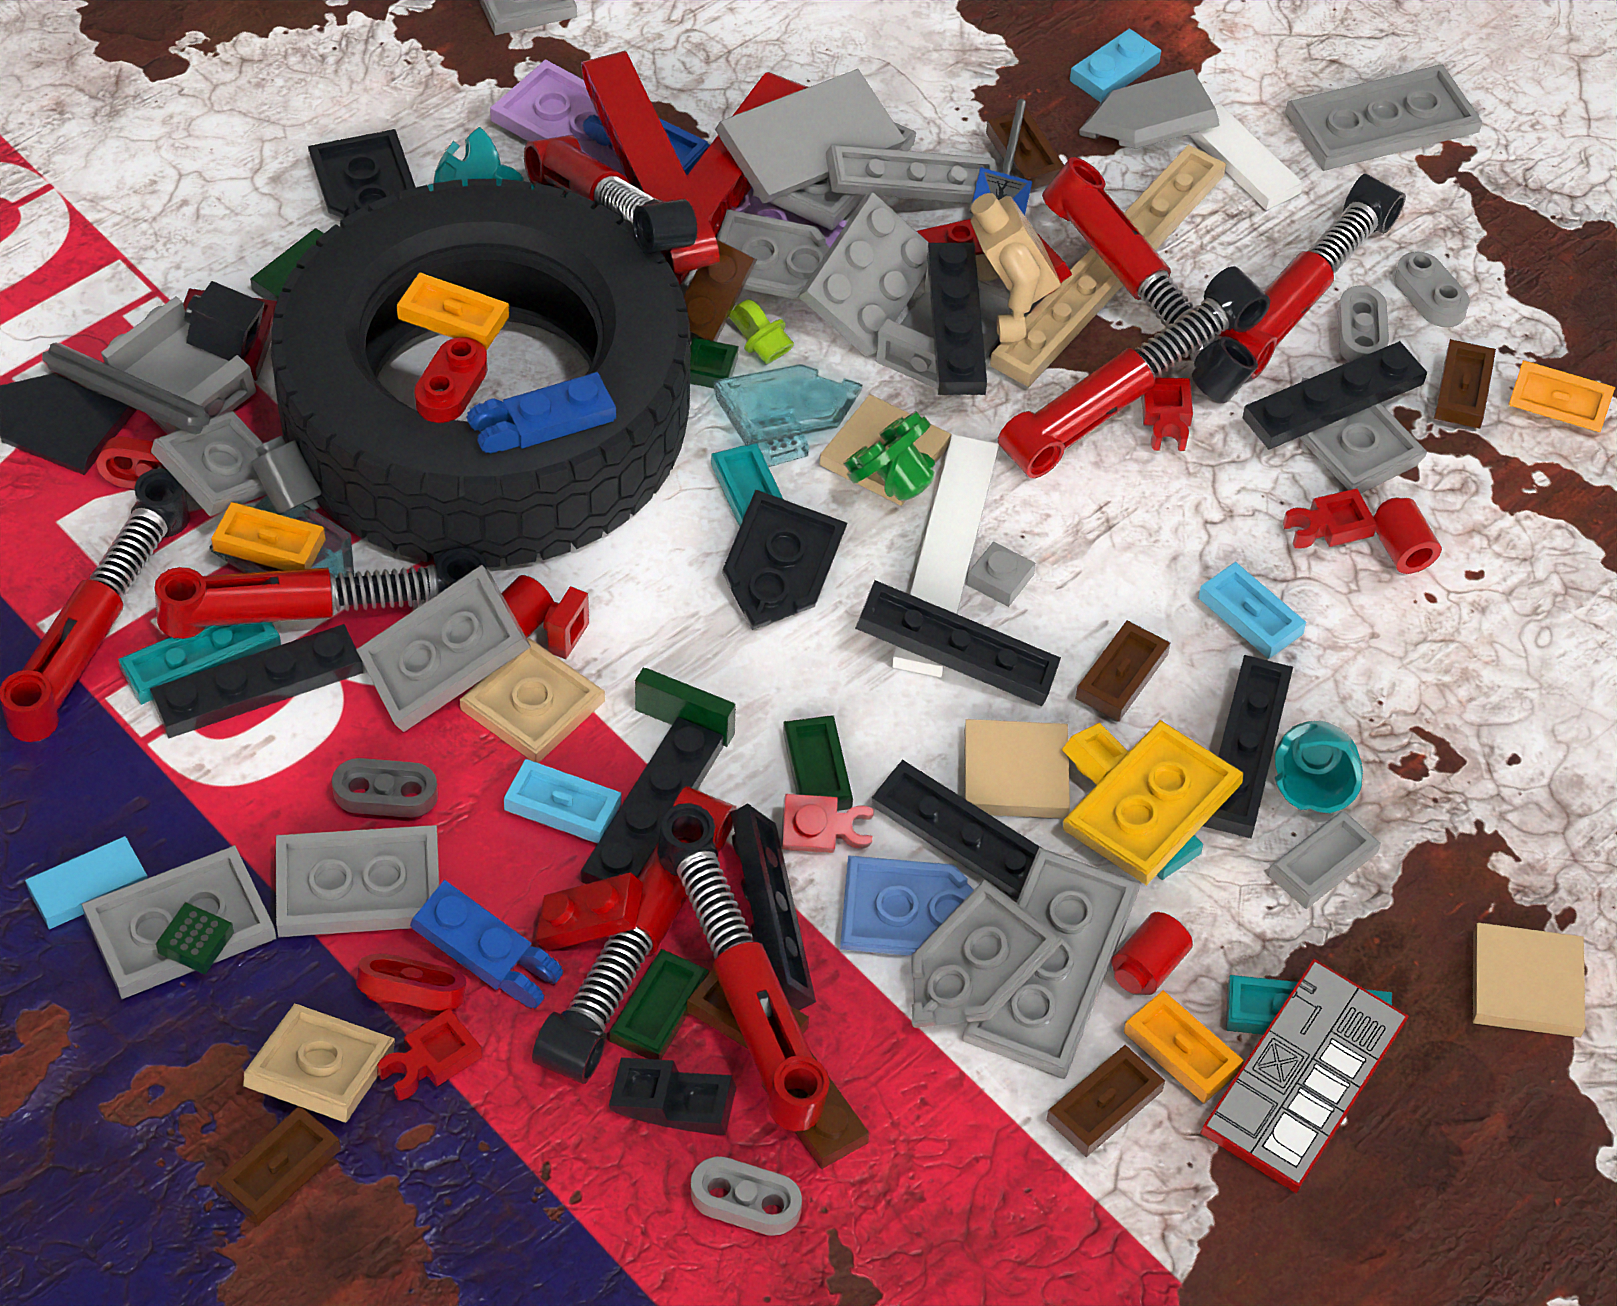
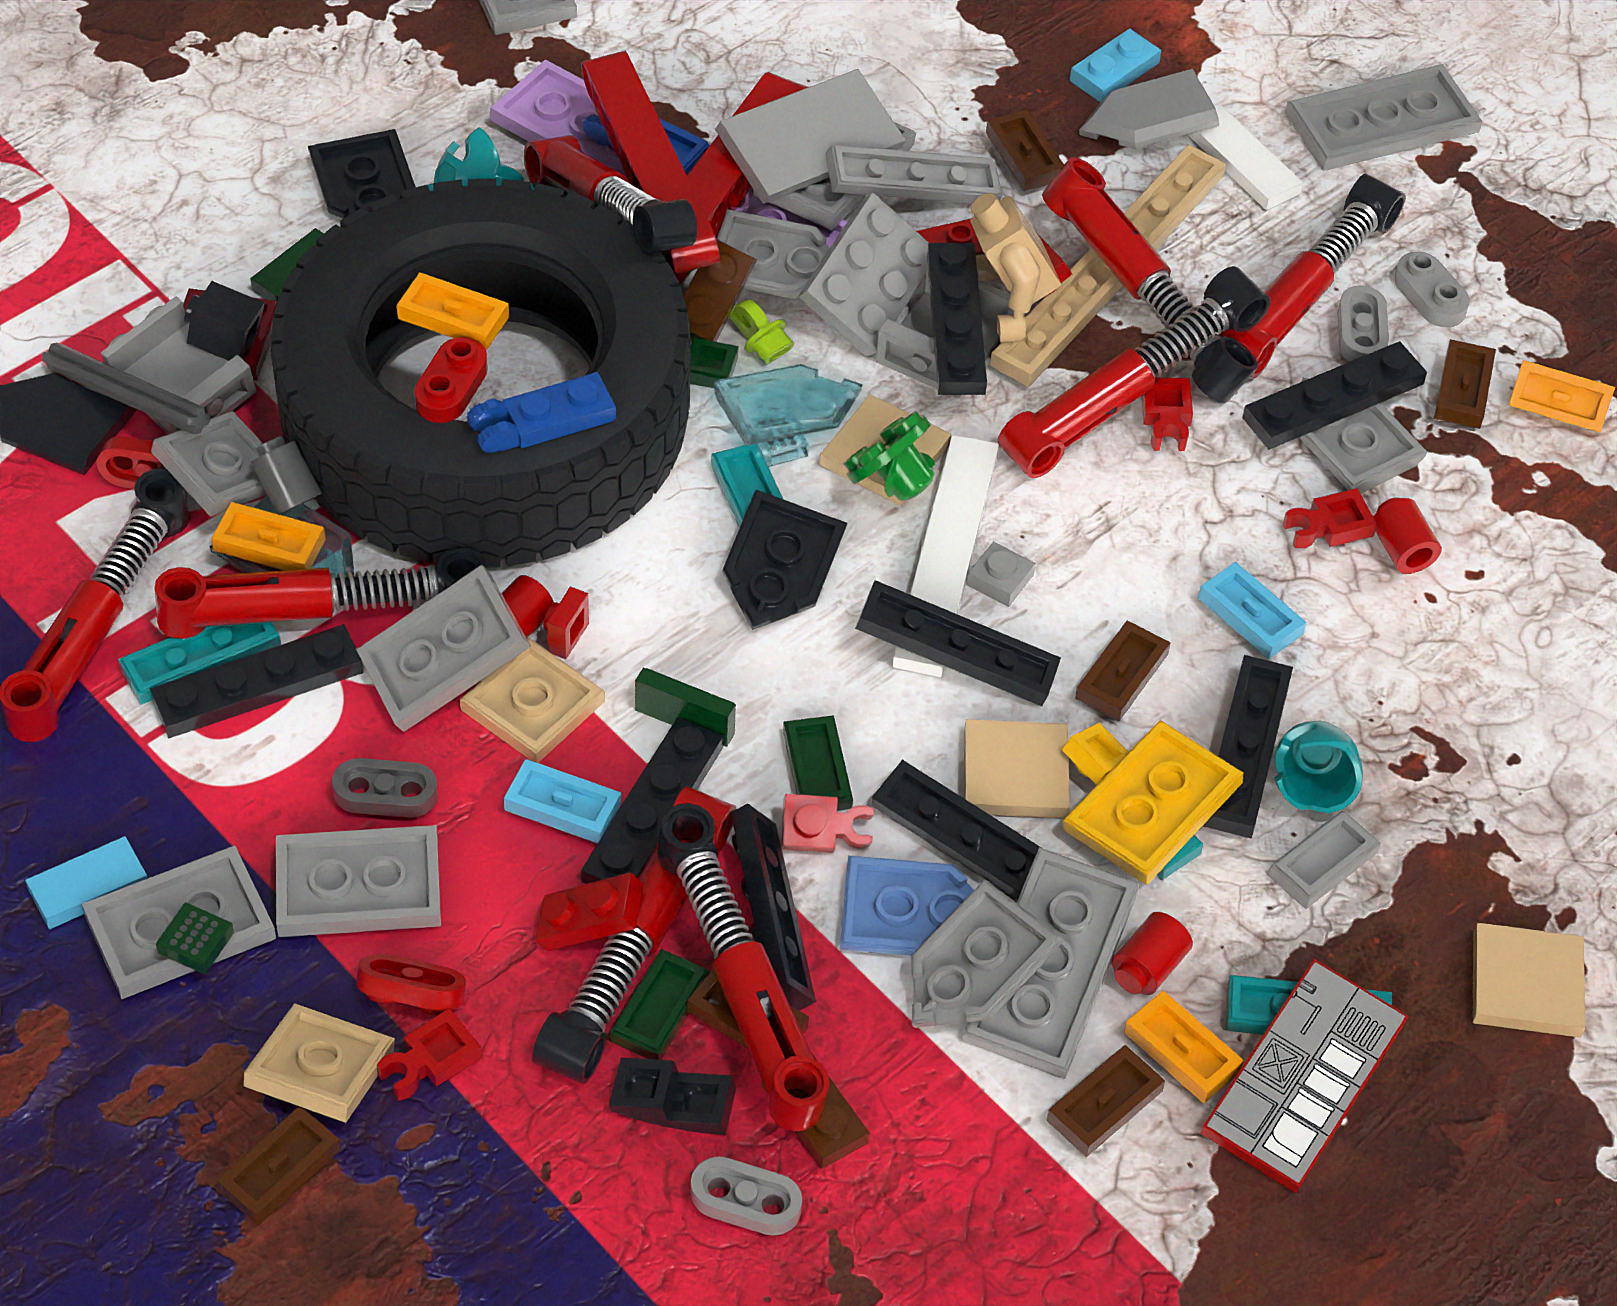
blue hinge [410,879,564,1009] -> none
piece [970,98,1032,216] -> none

